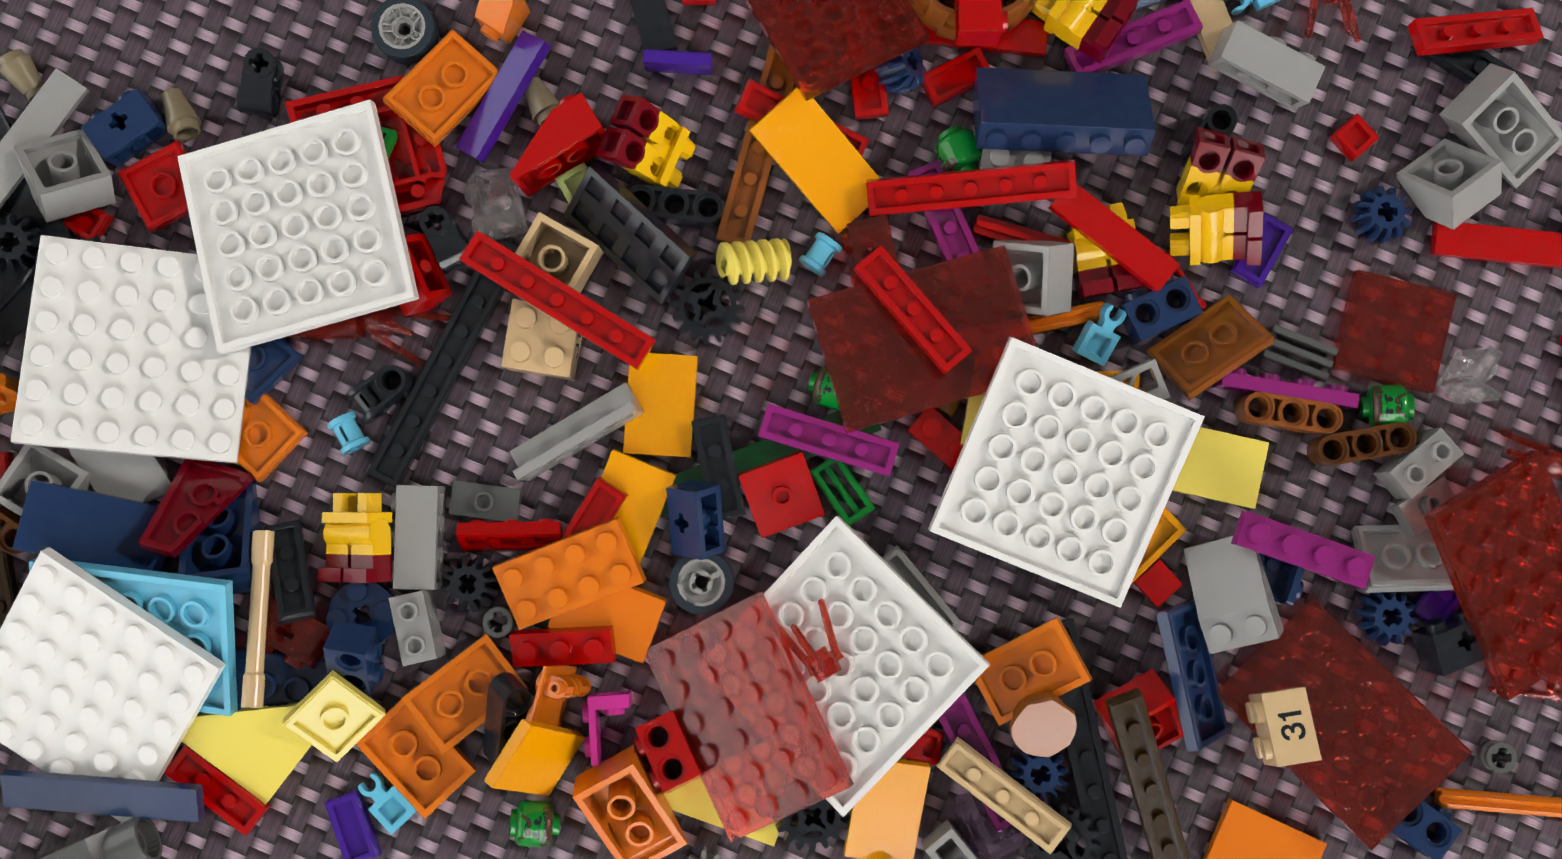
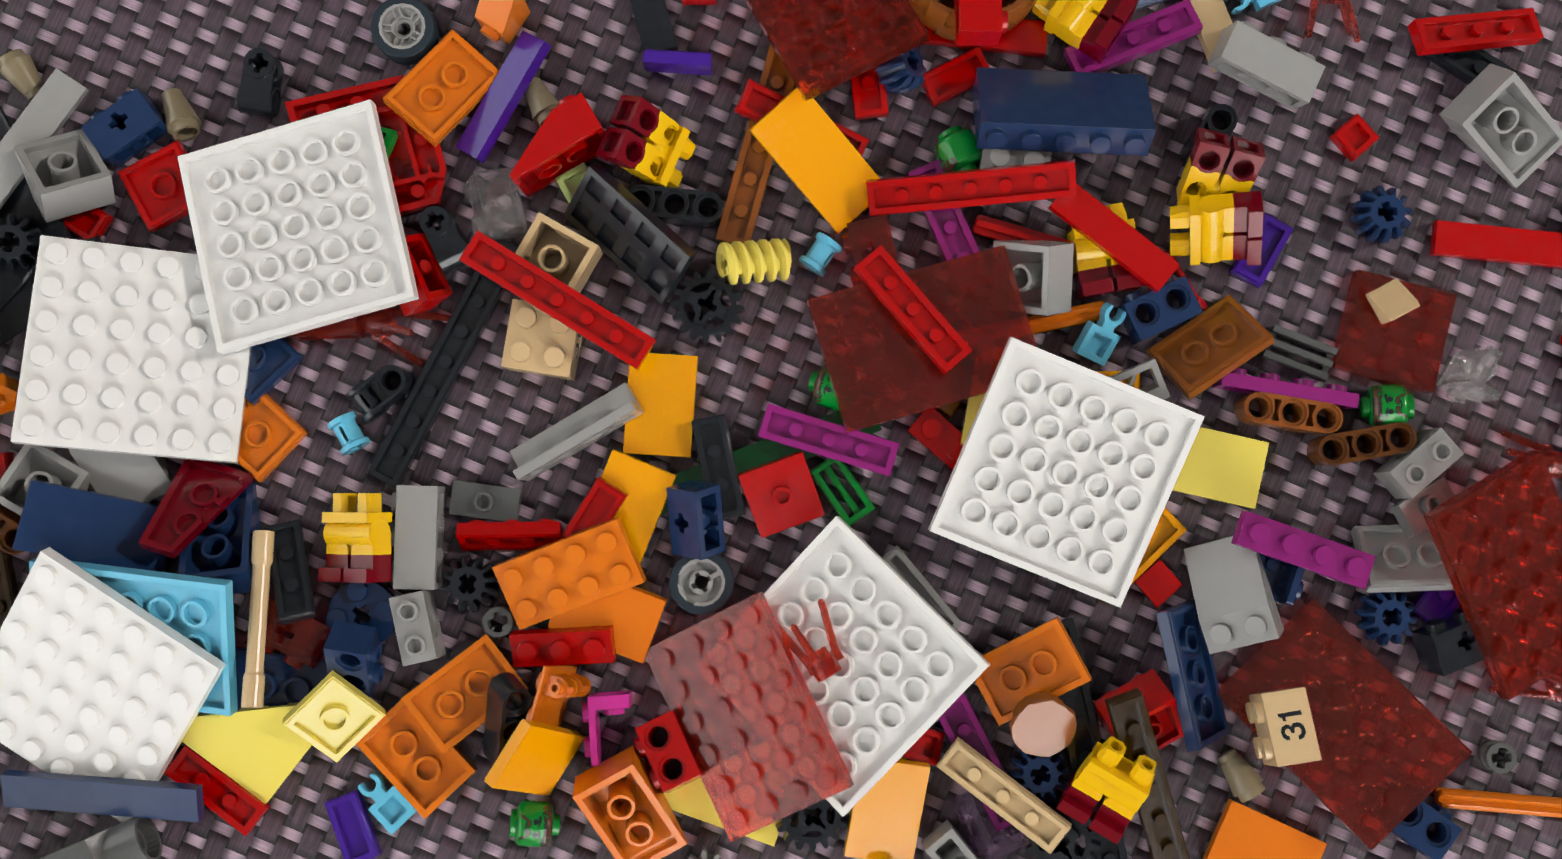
light grey slope [1396,139,1502,229] -> none
none -> yellow hips [1056,736,1157,845]
none -> dark tan cone [1217,748,1265,803]
none -> tan slope [1365,278,1420,324]

